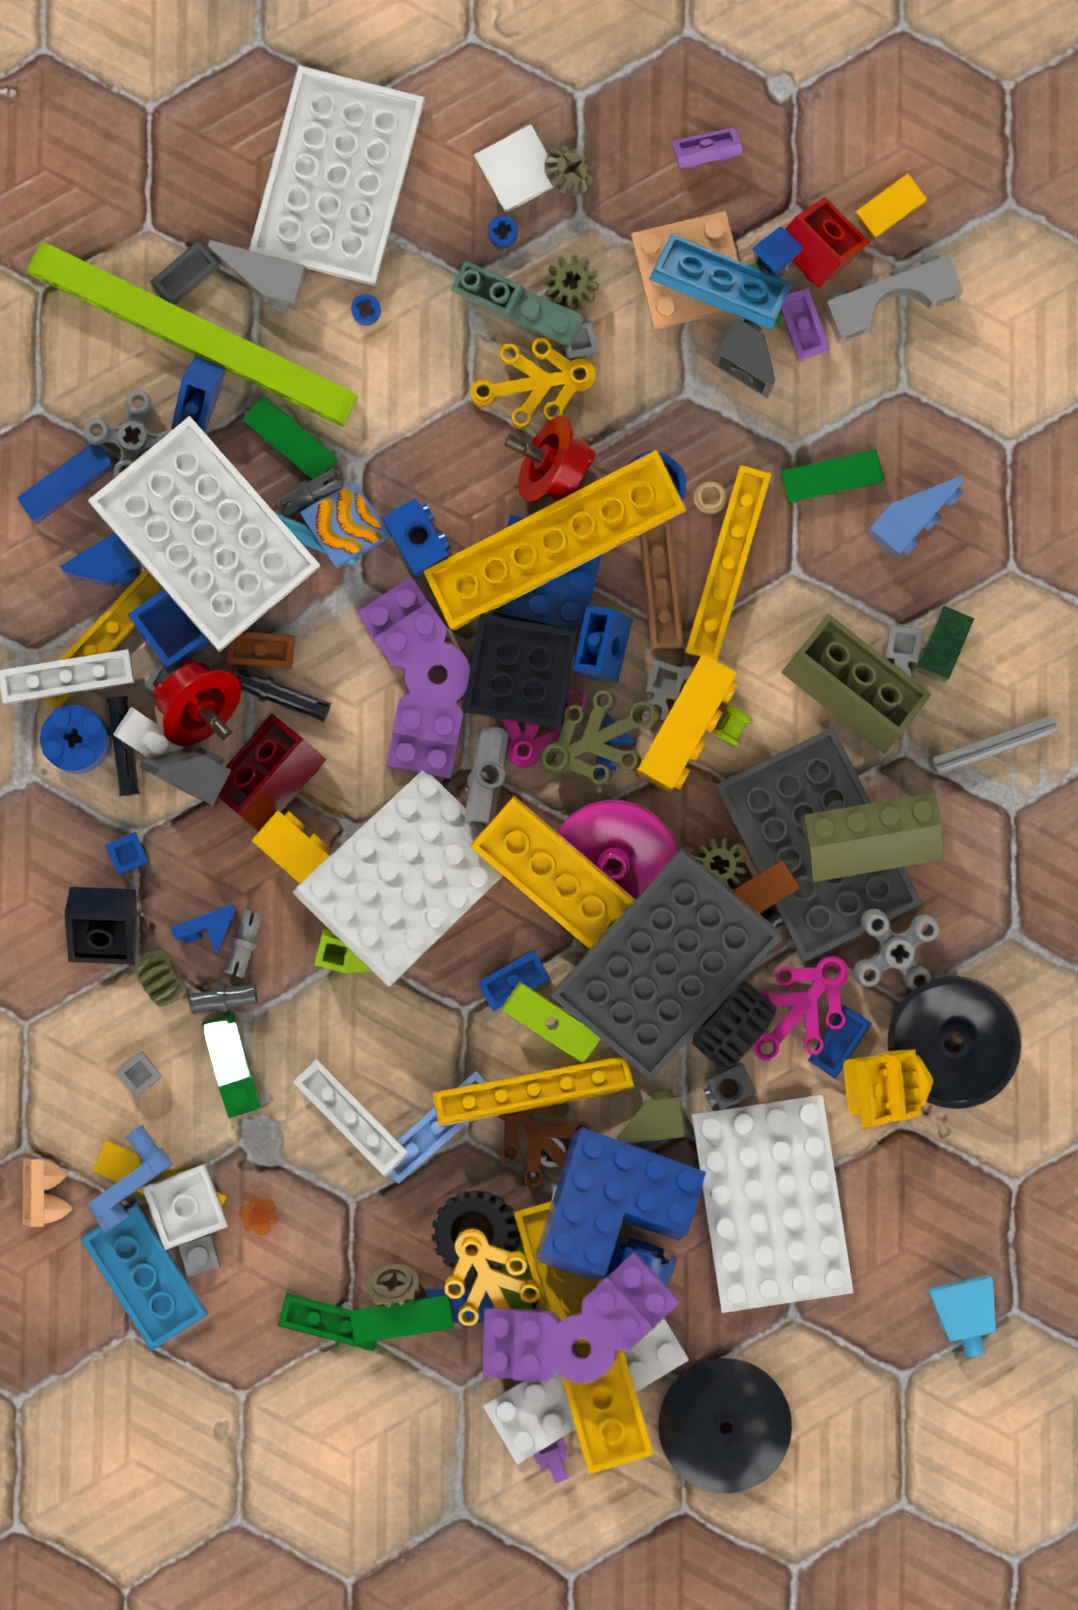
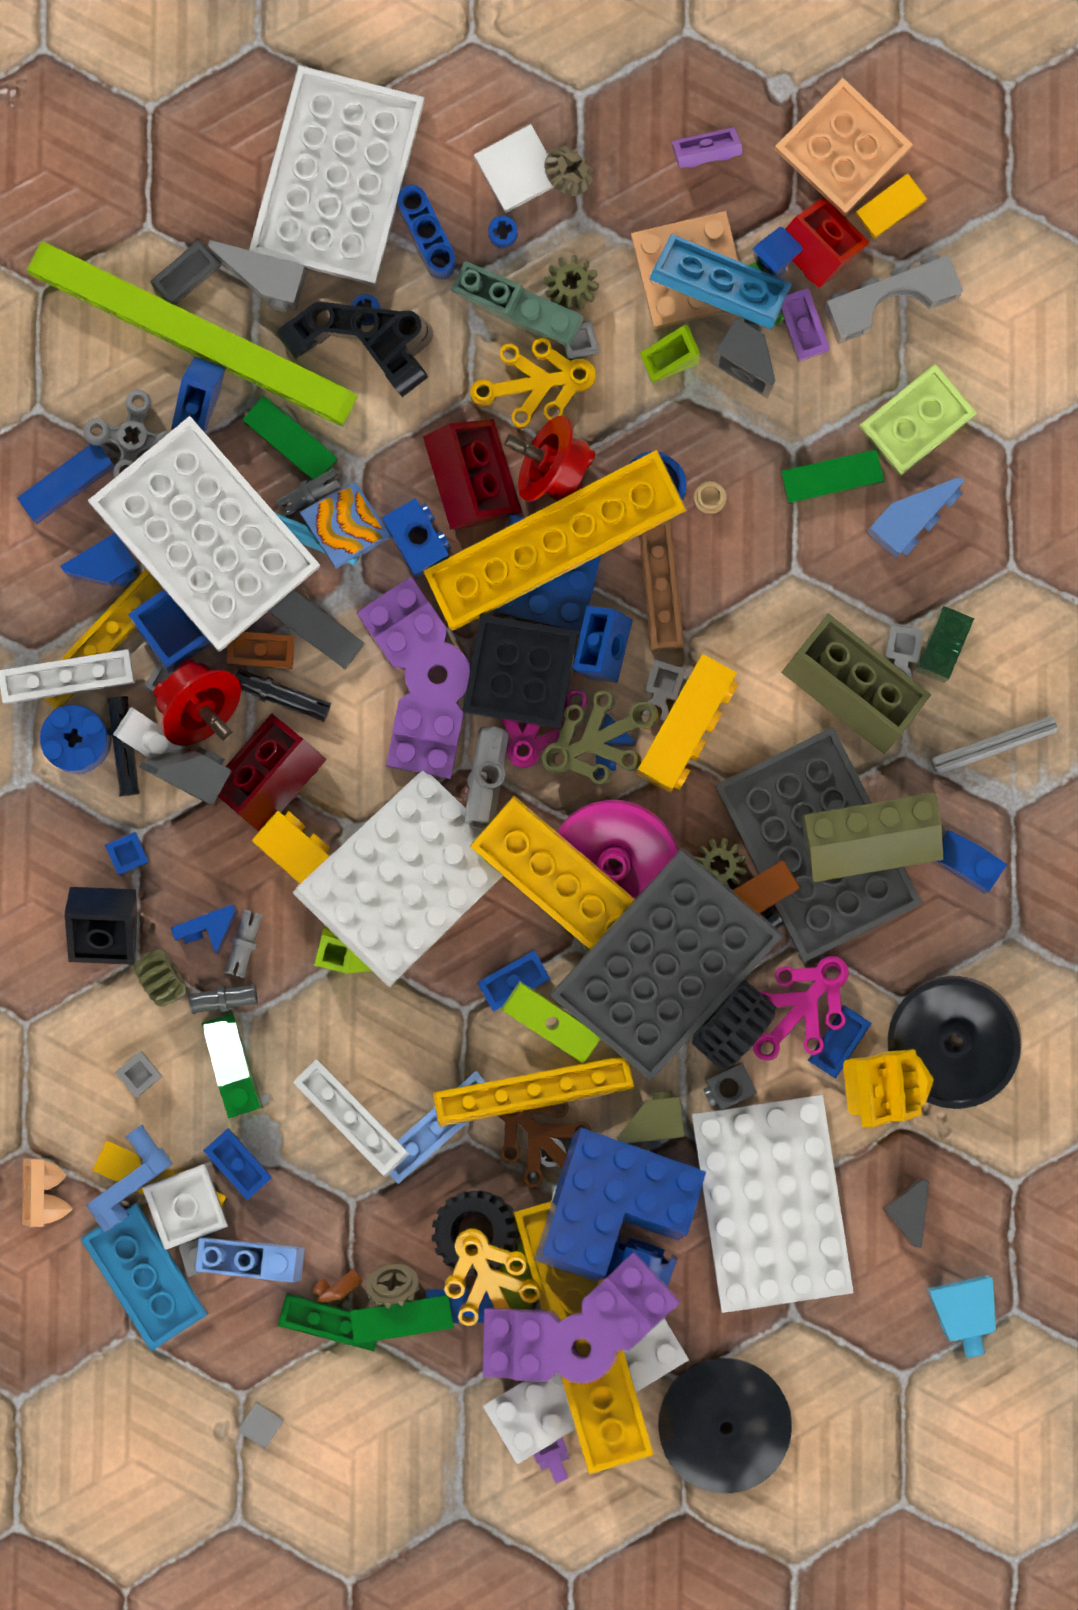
clear orange plant [239,1197,277,1235] -> none
yellow plate [685,465,771,661] -> none
lime bush [712,705,753,748] -> none
light grey gear [853,909,939,991] -> none
none -> light blue slope [195,1237,305,1283]
none -> blue plate [203,1128,273,1200]
none -> light grey tile [237,1402,284,1449]
none -> dark grey tile [268,590,365,670]
none -> black connector [276,302,433,397]
none -> dark orange arm [312,1269,362,1303]
none -> blue beam [397,185,456,279]
none -> dark red slope [423,419,522,530]
none -> lime slope [639,324,701,383]
none -> light nougat plate [774,78,913,216]
none -> yellowish green tile [859,364,977,477]
none -> dark grey slope [882,1179,929,1248]
none -> blue slope [936,830,1007,894]

